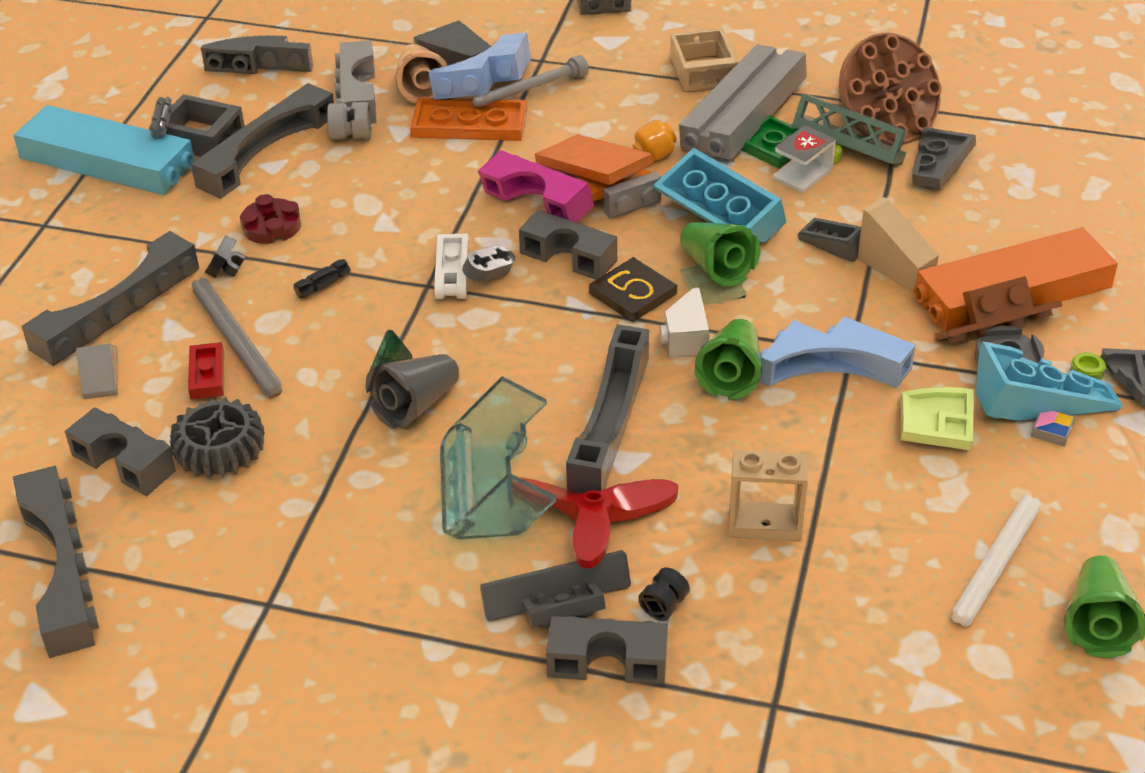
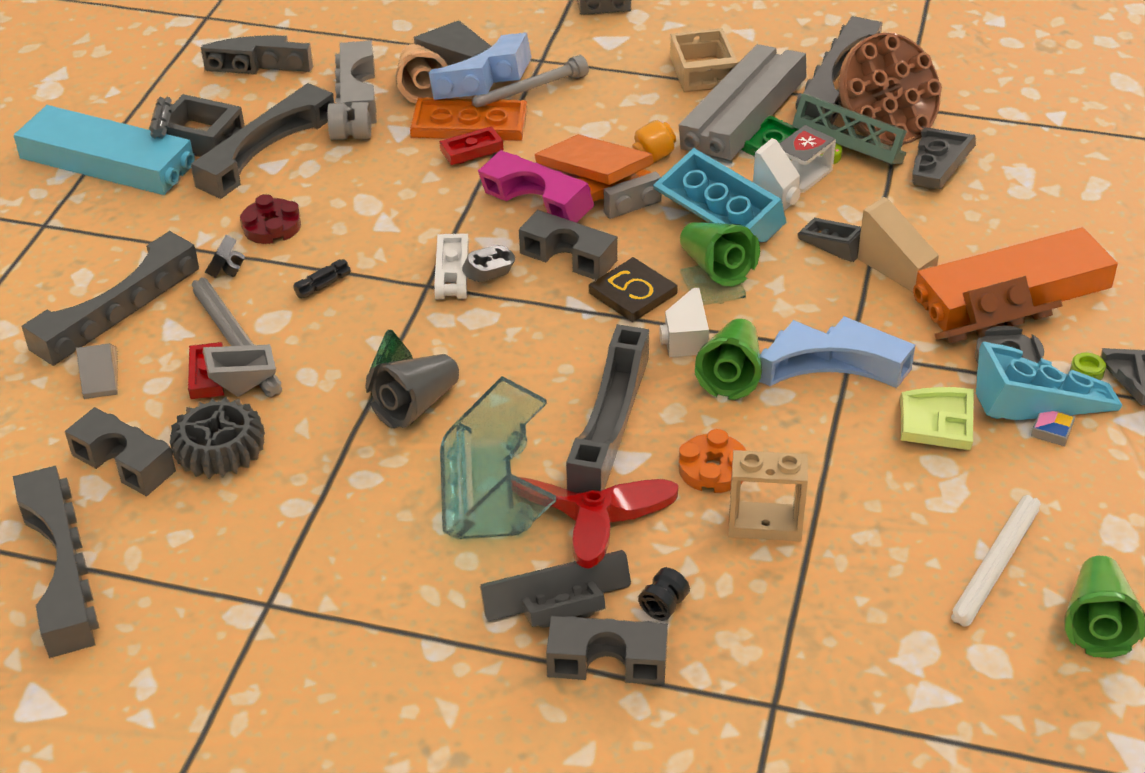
none -> light grey slope [203,344,276,397]
none -> red plate [439,126,504,165]
none -> orange plate [679,429,747,493]
none -> white slope [753,138,801,211]
none -> dark grey arch [795,16,883,125]

